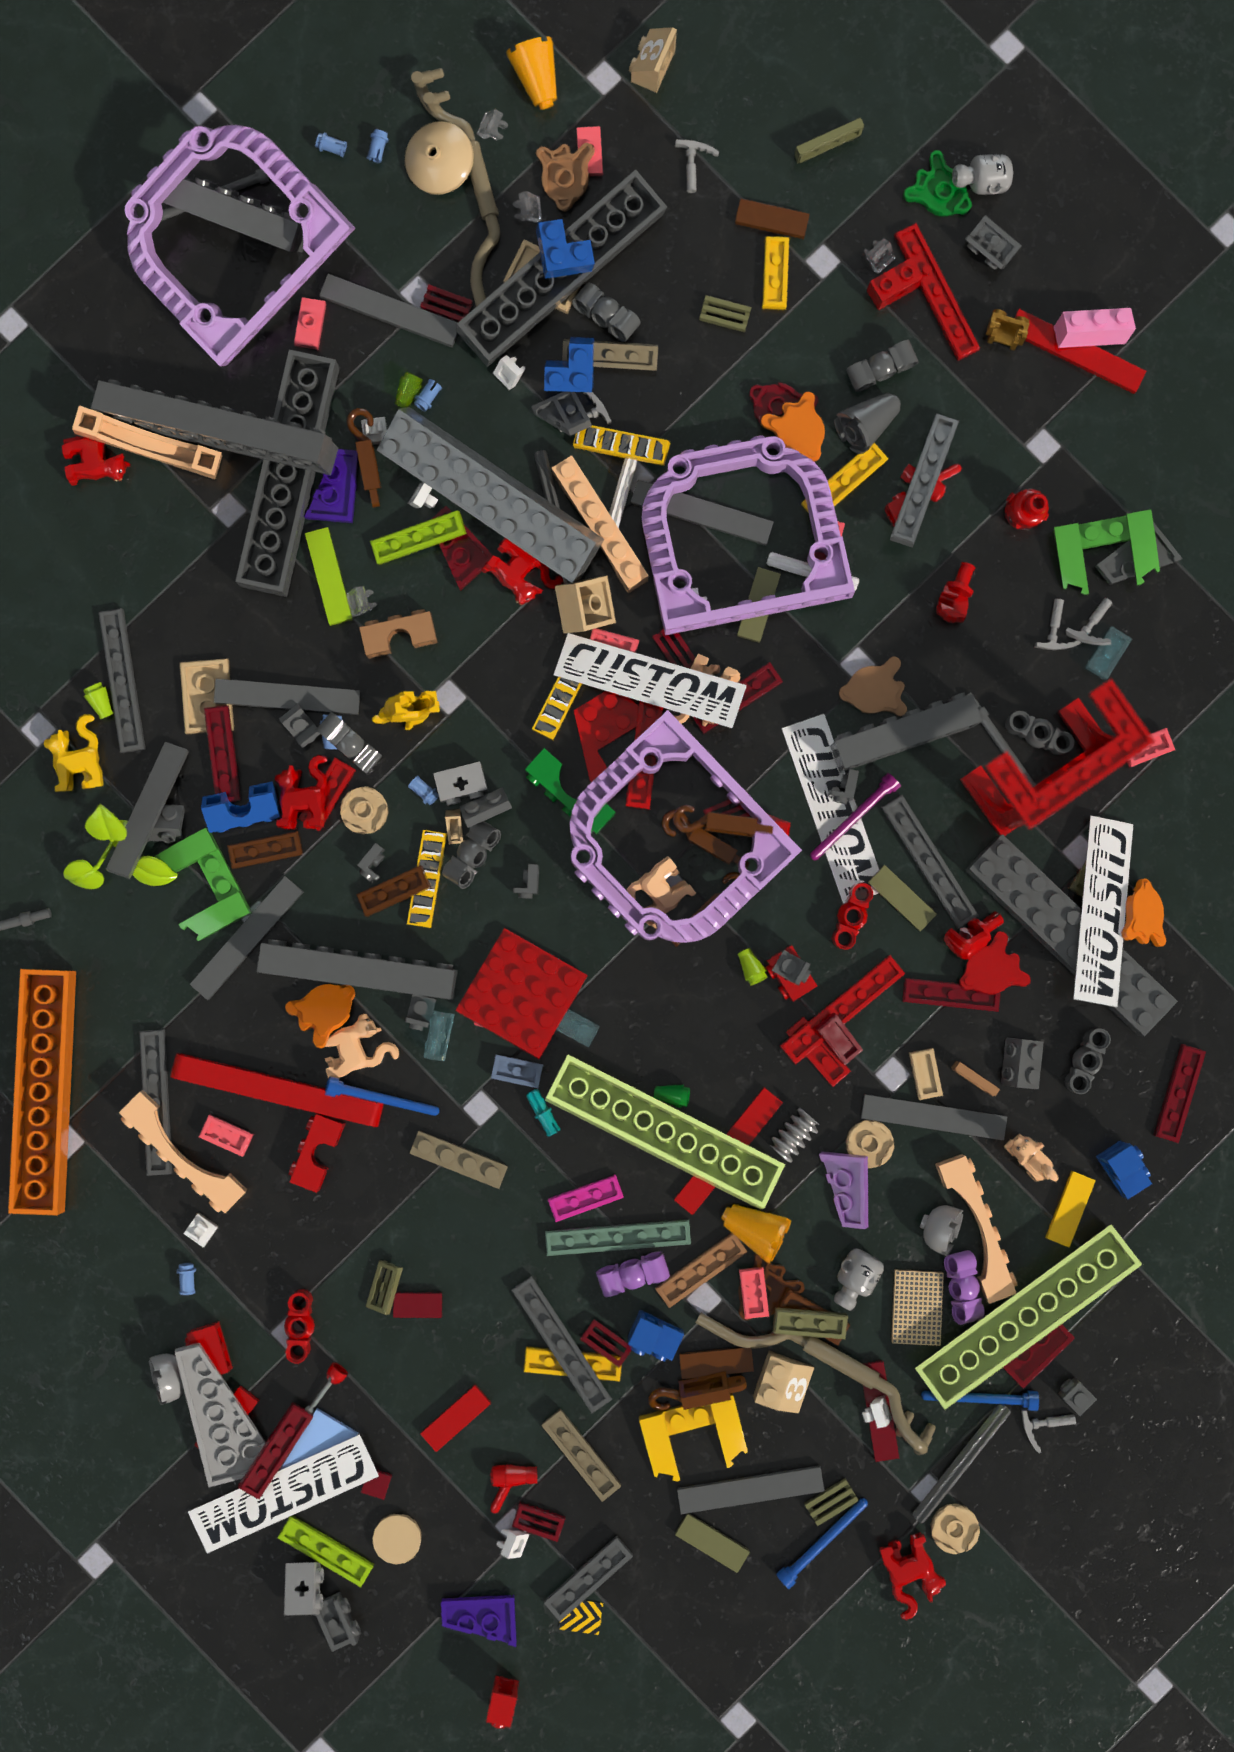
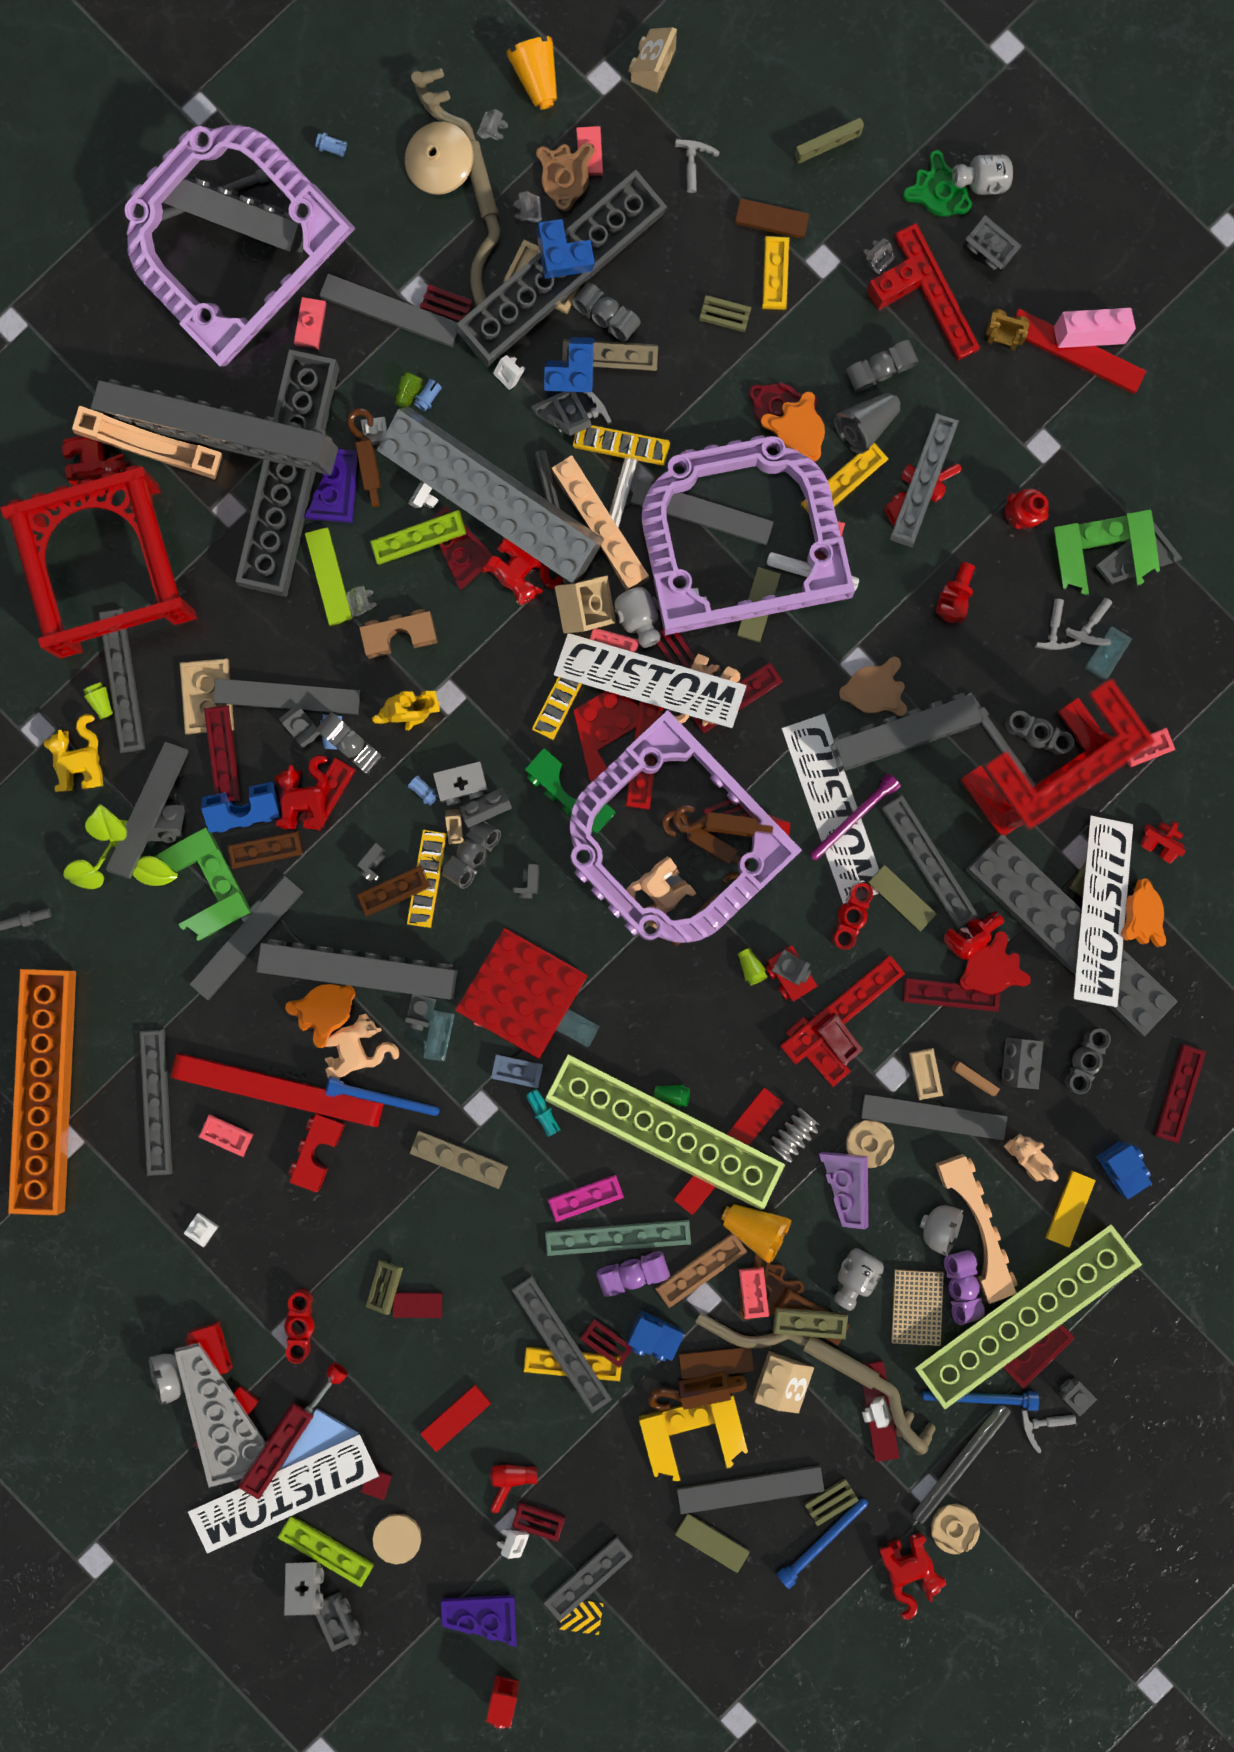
light nougat arch [119,1090,247,1213] -> none
medium blue pin [176,1263,196,1295] -> none
tan tile [340,787,388,834] -> none
medium blue pin [367,129,389,163] -> none
dark tan plate [542,1408,621,1502] -> none
dark grey bracket [828,769,859,804] -> none
none -> red arch [1,465,197,659]
none -> light grey piece [614,587,660,648]
none -> red hips [1140,821,1186,864]

